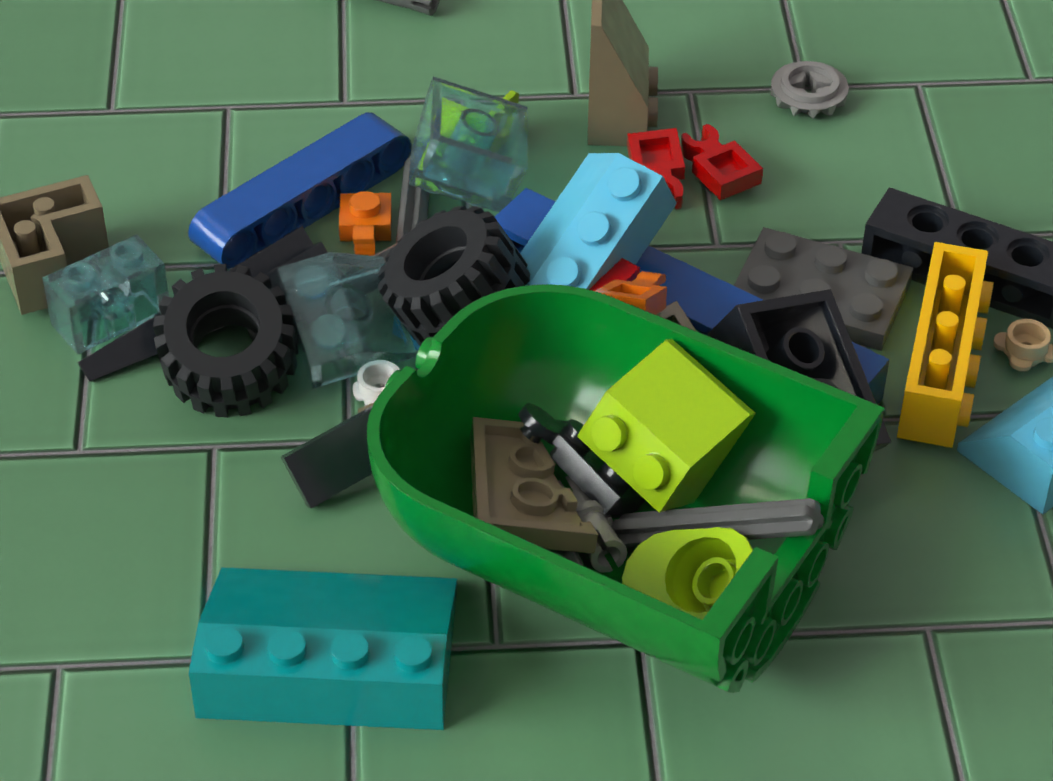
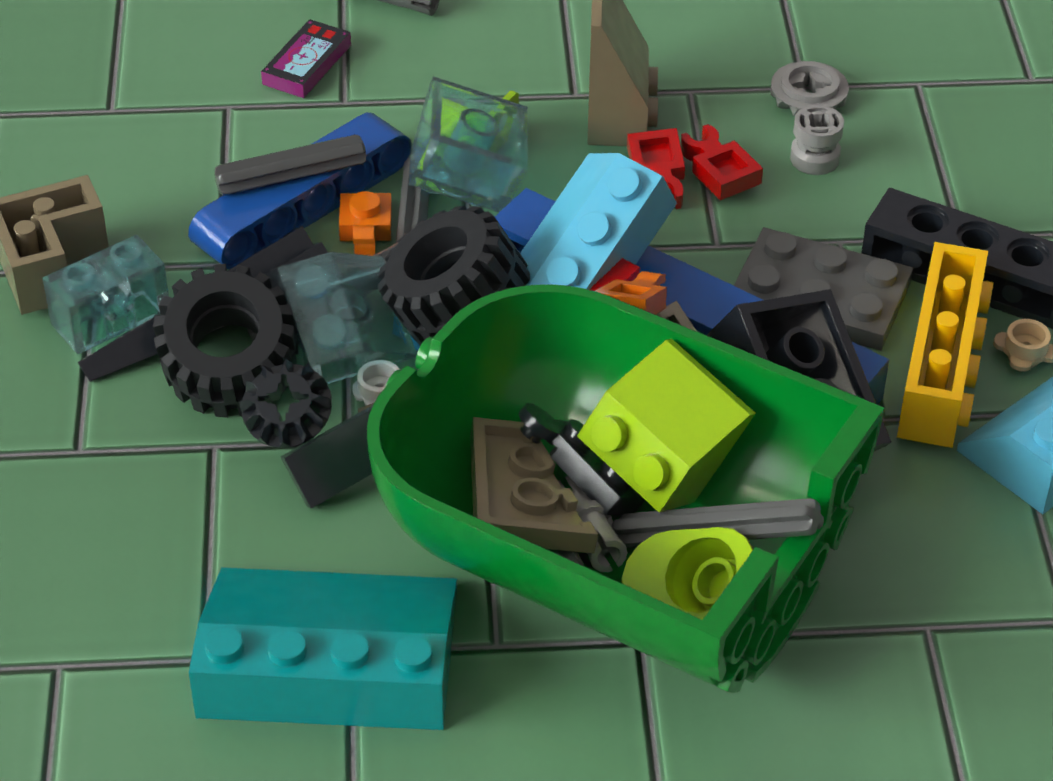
none -> dark grey axle [214,134,366,195]
none -> black gear [239,359,332,448]
none -> tile [261,19,351,98]
none -> light grey wheel [790,105,844,175]

